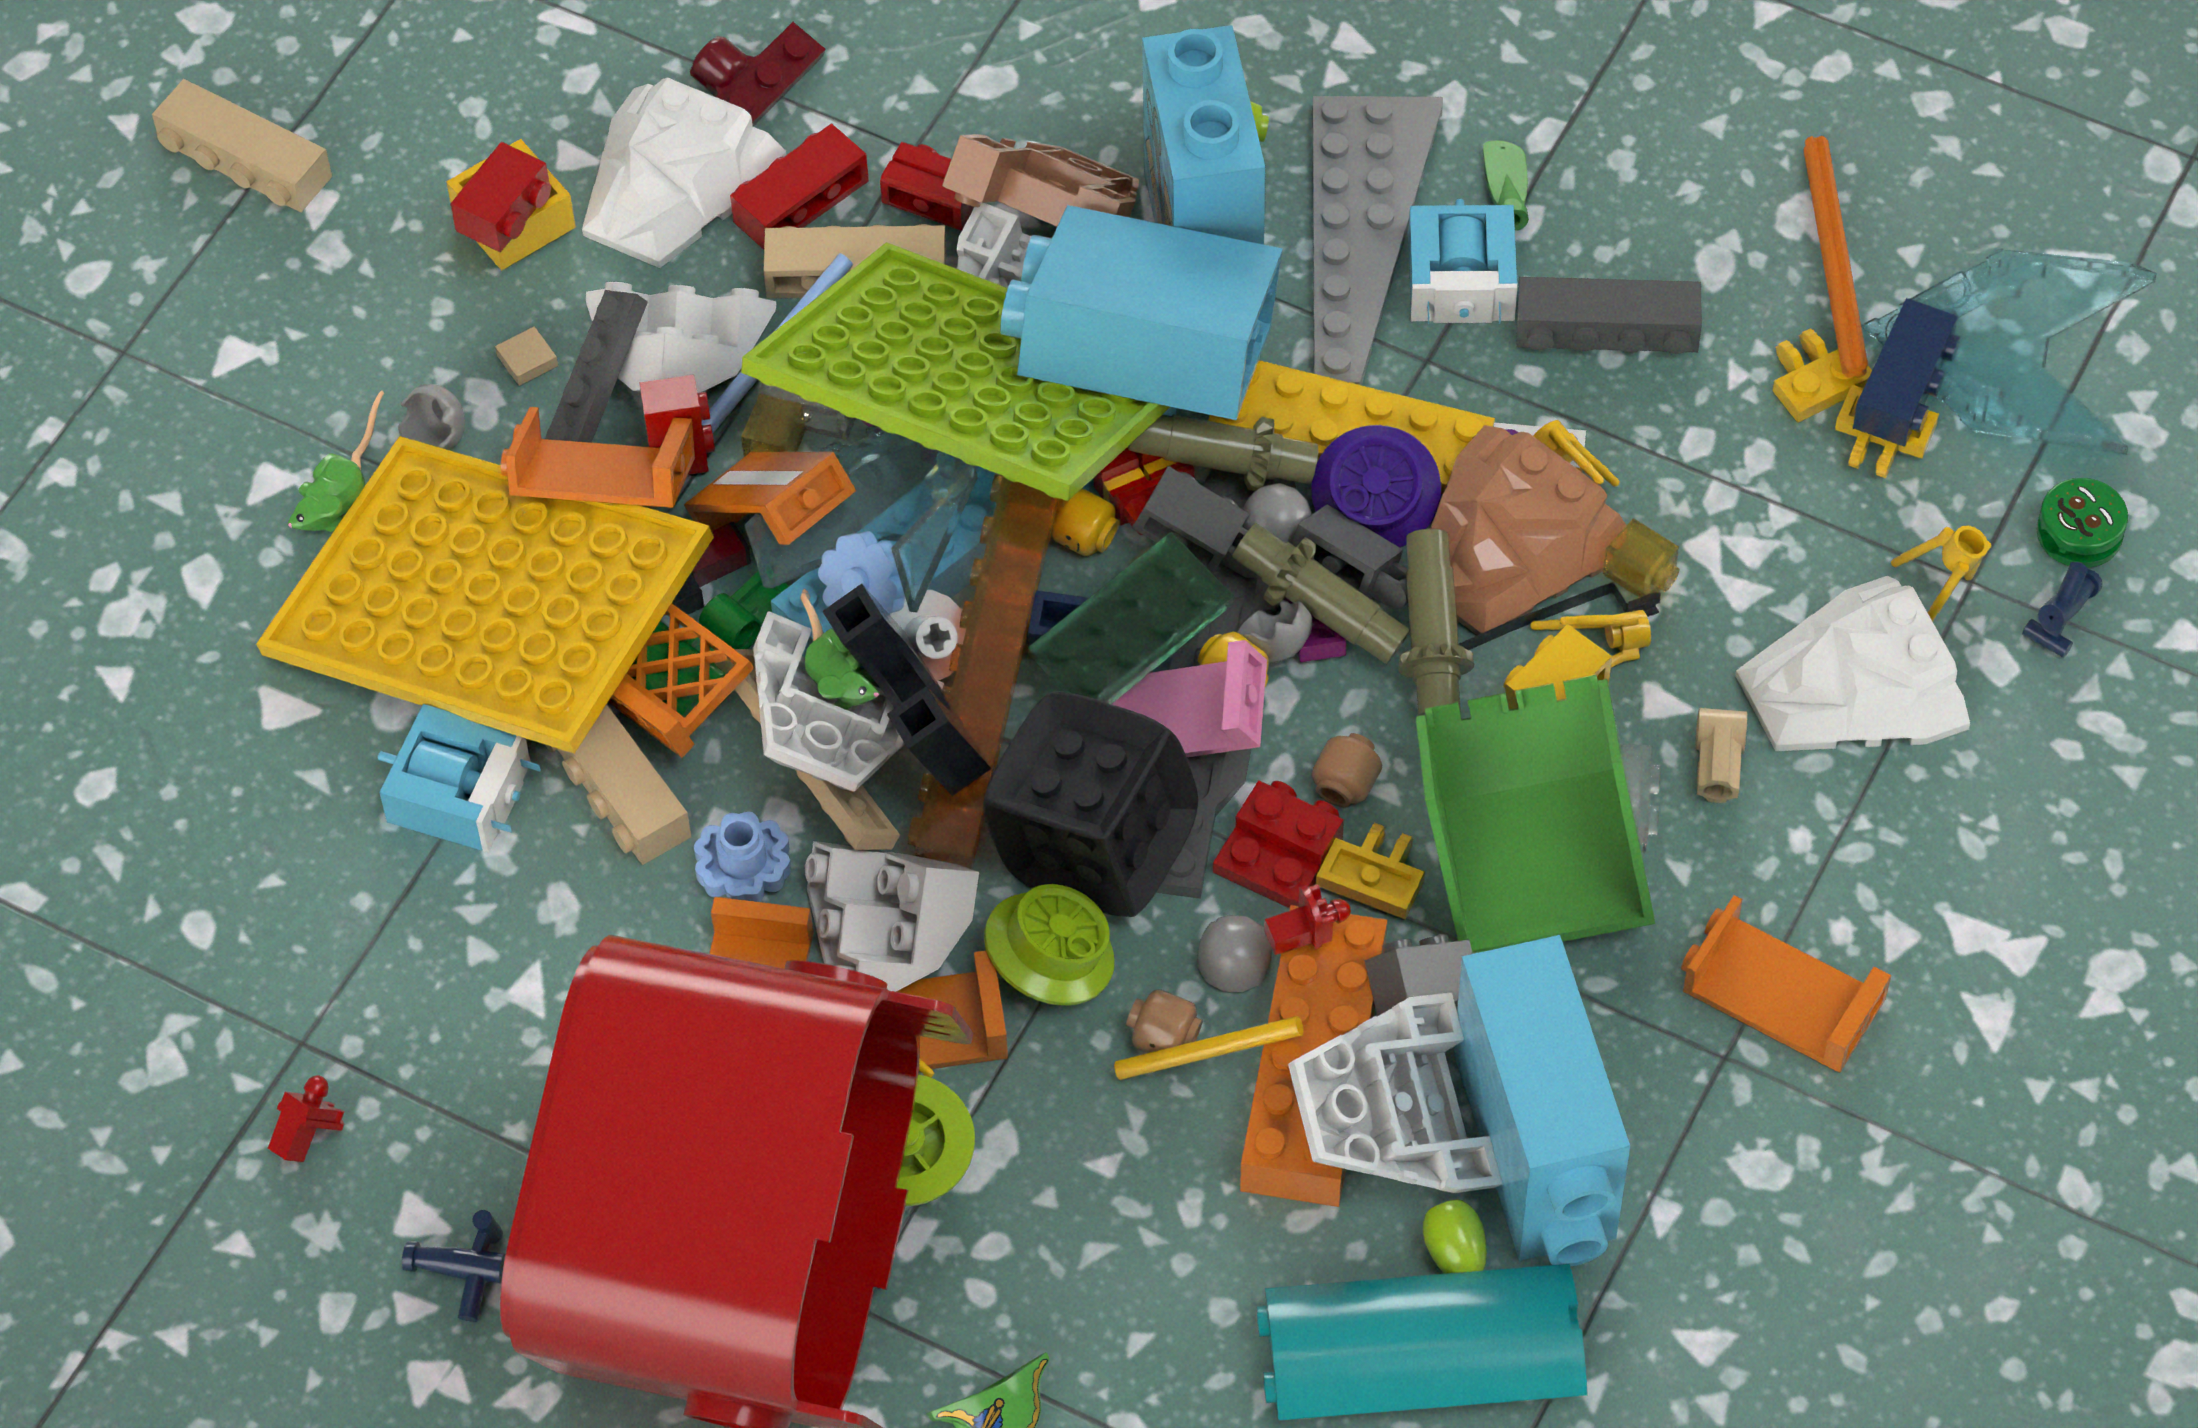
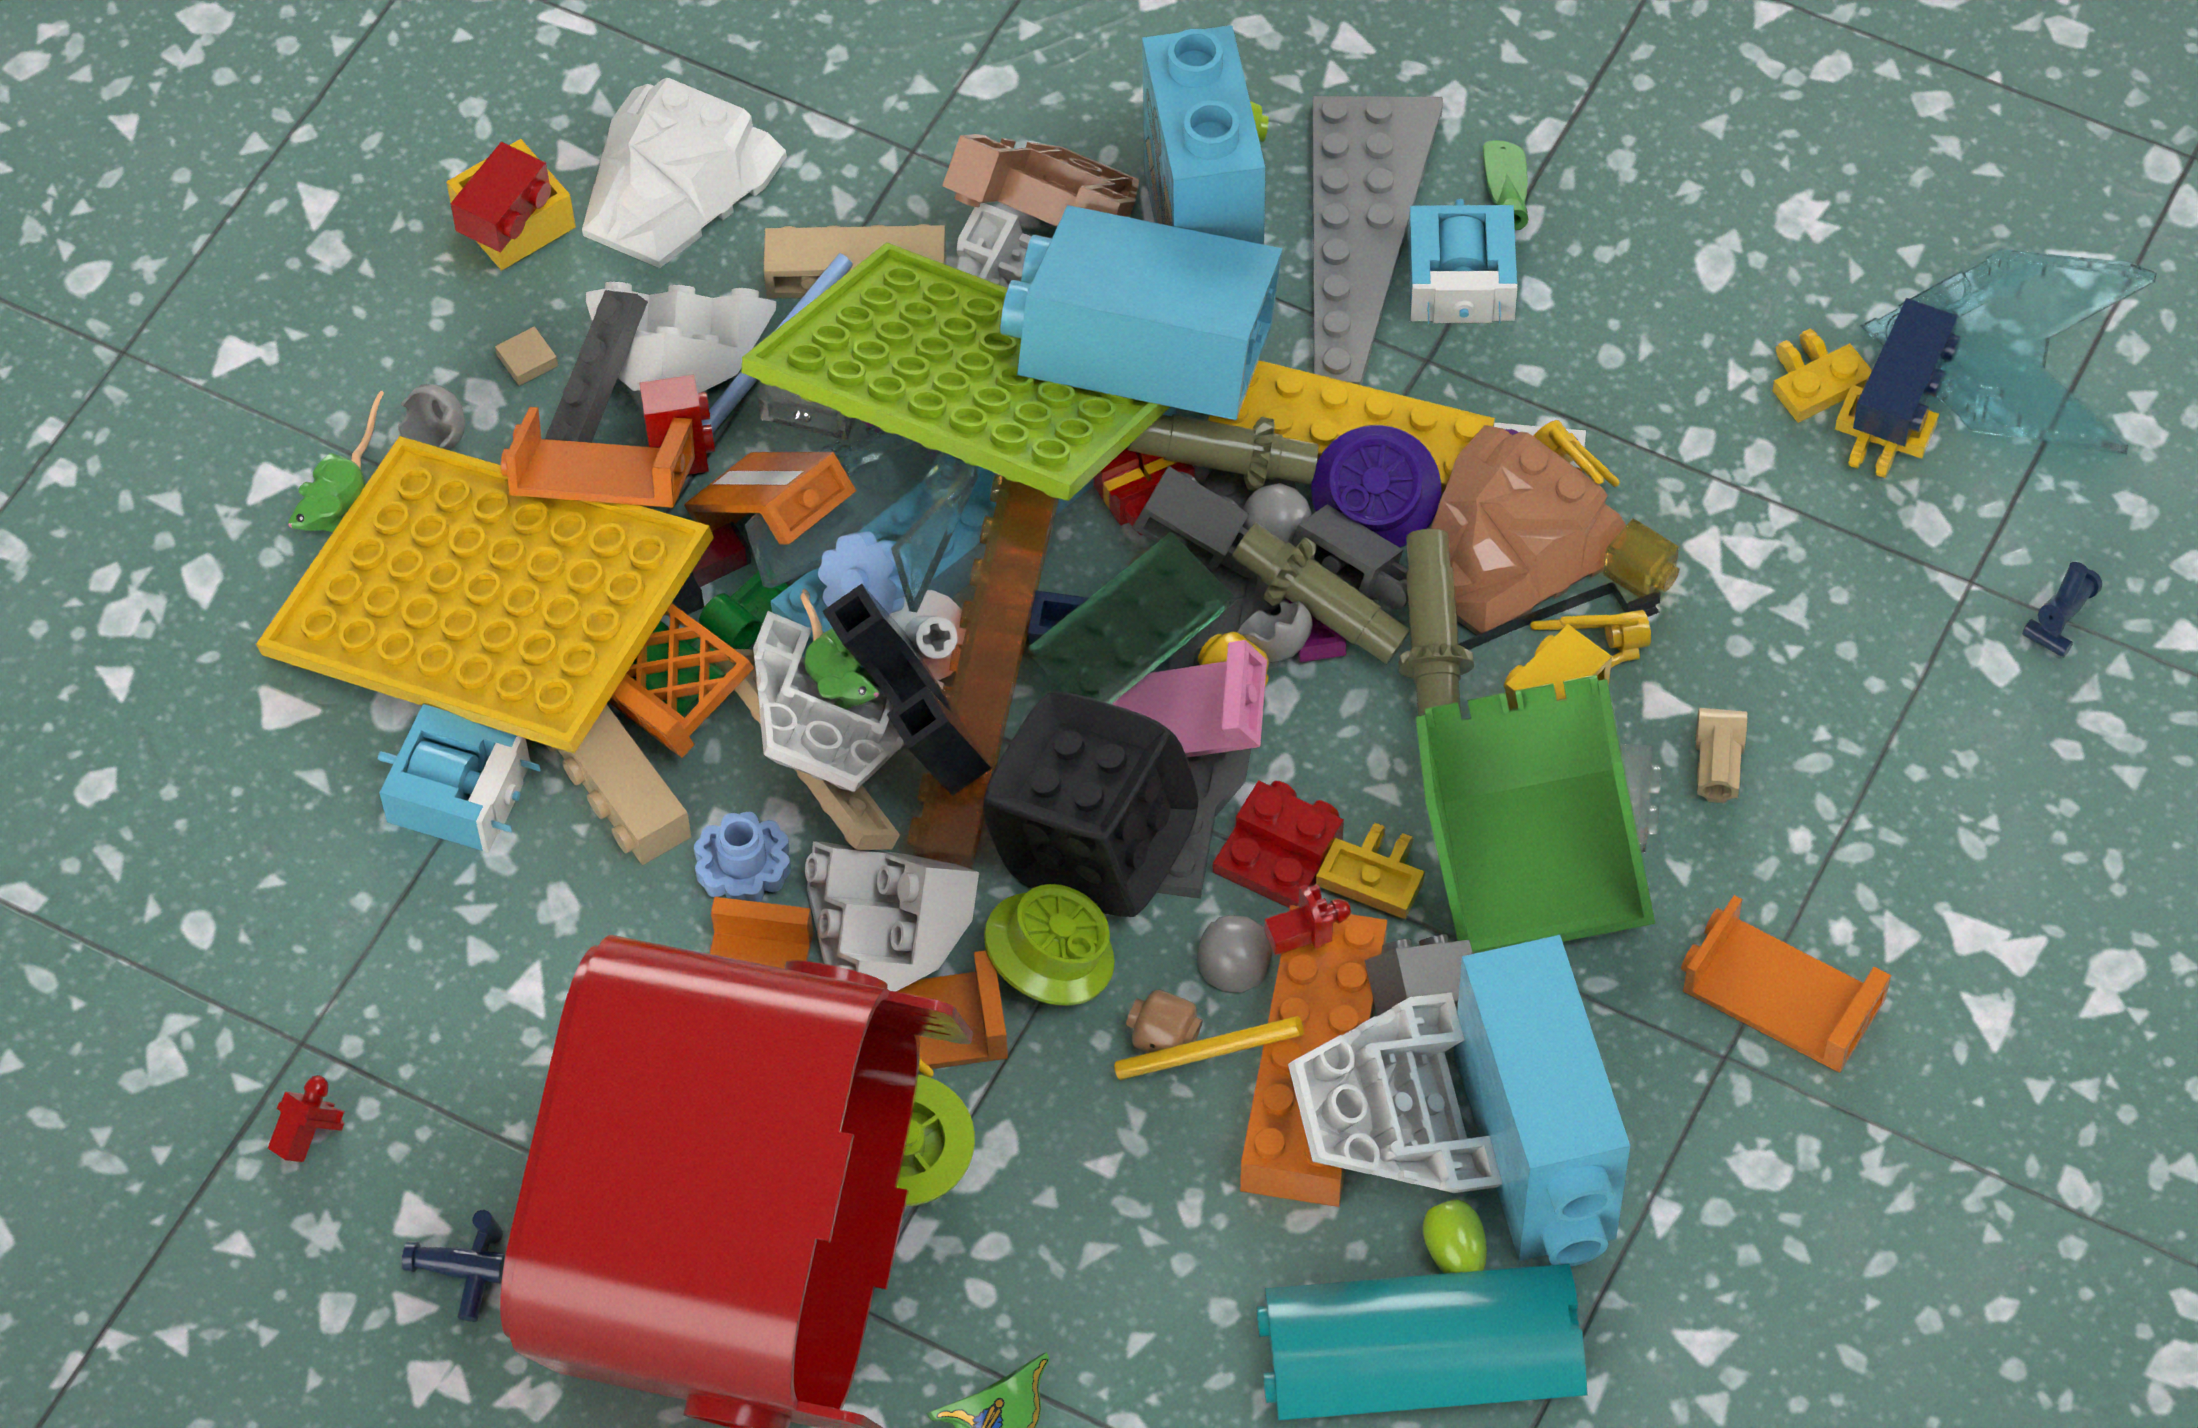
tan brick [152,79,332,212] -> none
dark red plate [690,22,826,127] -> none
red brick [730,123,869,250] -> none
clear yellow brick [741,394,806,457] -> none
red brick [880,142,974,231] -> none
yellow head [1047,489,1120,556] -> none
medium nougat head [1311,733,1383,807] -> none
dark grey brick [1516,276,1702,354] -> none
white wedge [1735,576,1970,751] -> none
orange axle [1803,136,1868,378] -> none
yellow plant [1891,526,1991,622] -> none
green head [2037,478,2128,568] -> none

